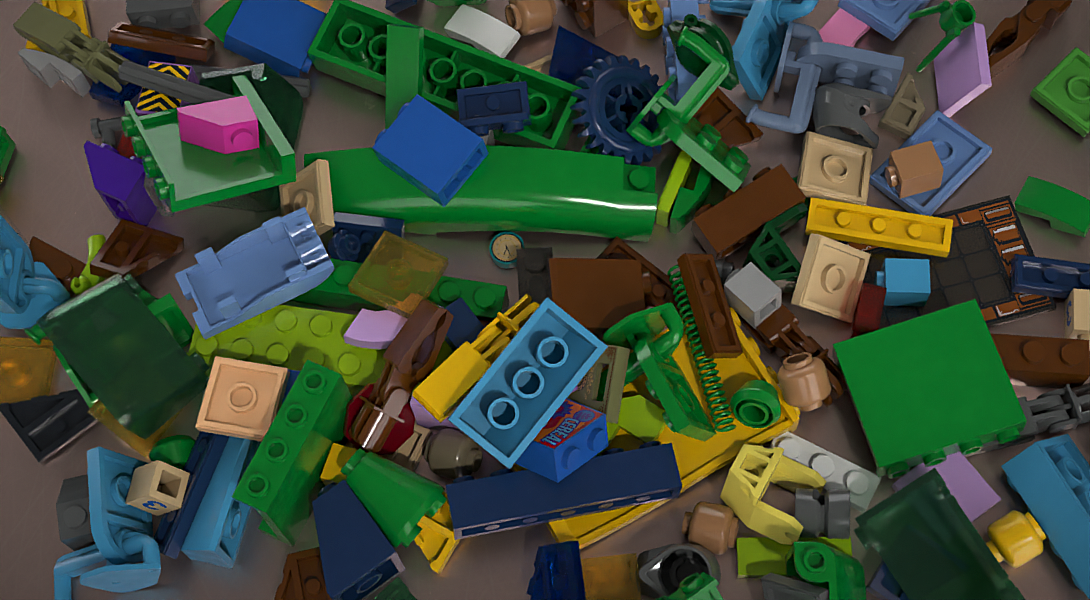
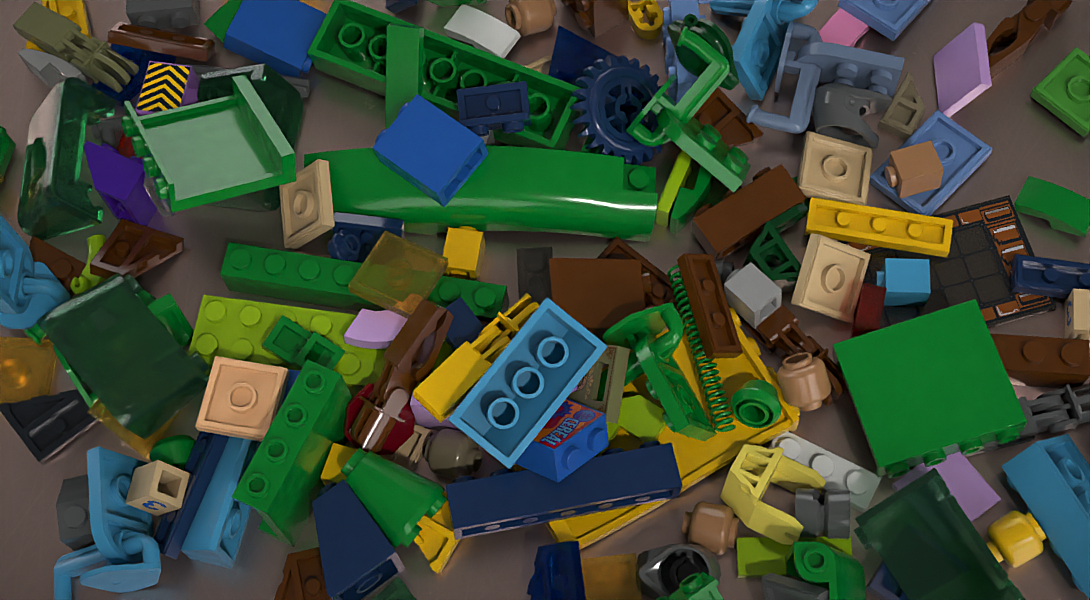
dark grey axle [118,61,235,105] -> none
medium blue piece [174,207,335,340] -> none
dark pink slope [177,95,259,154] -> none
tile [489,232,525,269] -> none
green plant [908,0,976,73] -> none
none -> clear green windscreen [17,77,116,241]
none -> green slope [262,315,345,371]
none -> yellow brick [440,226,486,281]

